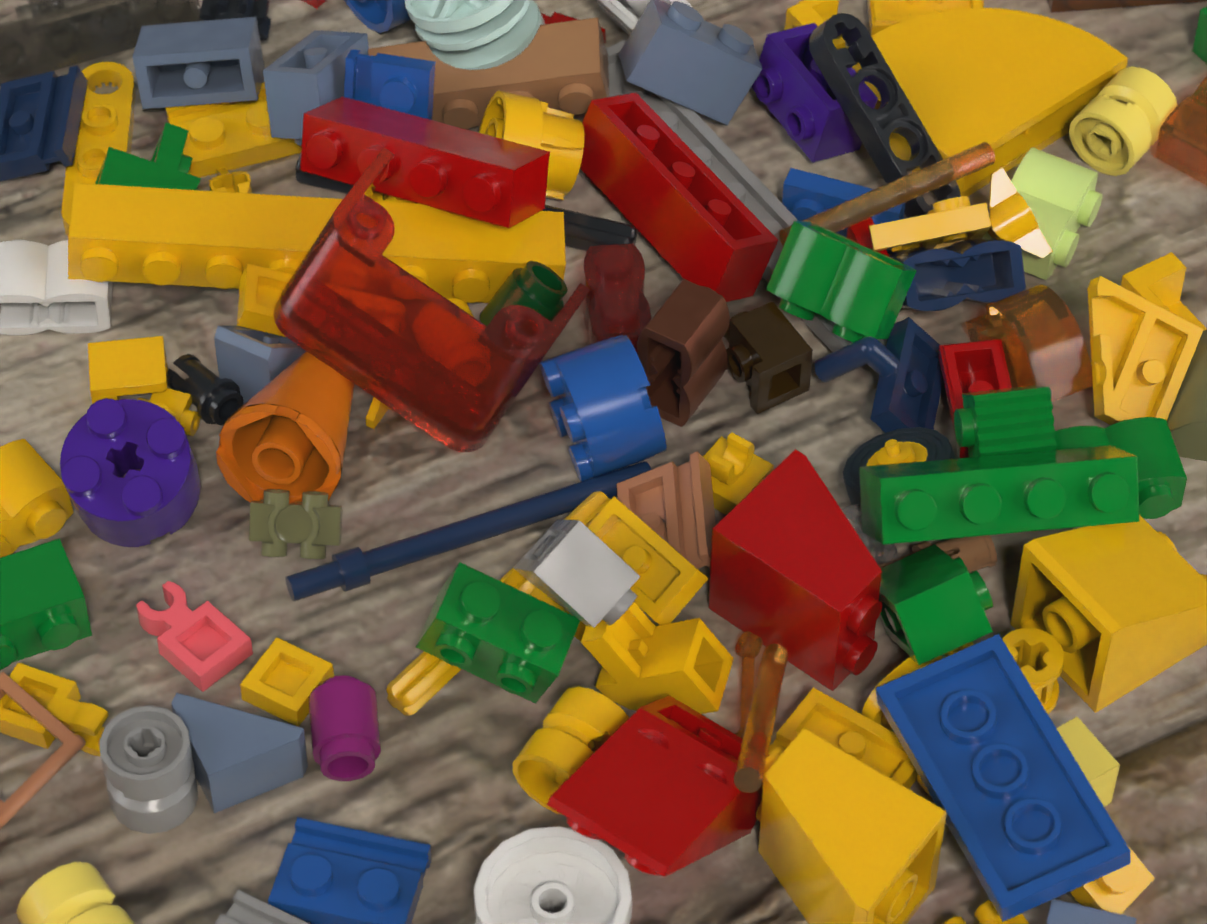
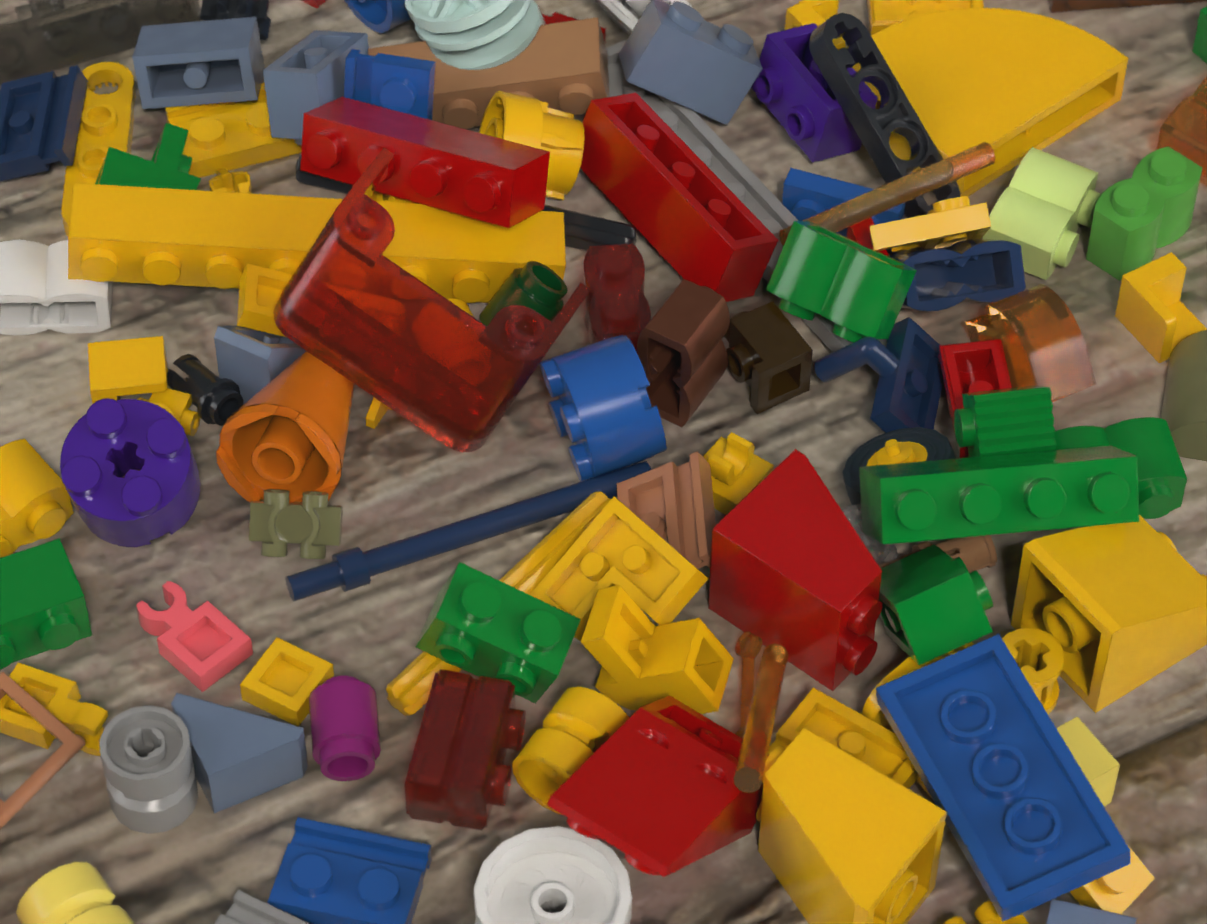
light grey slope [513,519,641,628] -> none
yellow piece [987,168,1053,258] -> none
light yellow wheel [1069,66,1178,176] -> none
yellow wing [1087,276,1204,425] -> none
none -> clear red brick [404,669,526,831]
none -> bright green brick [1086,147,1202,281]

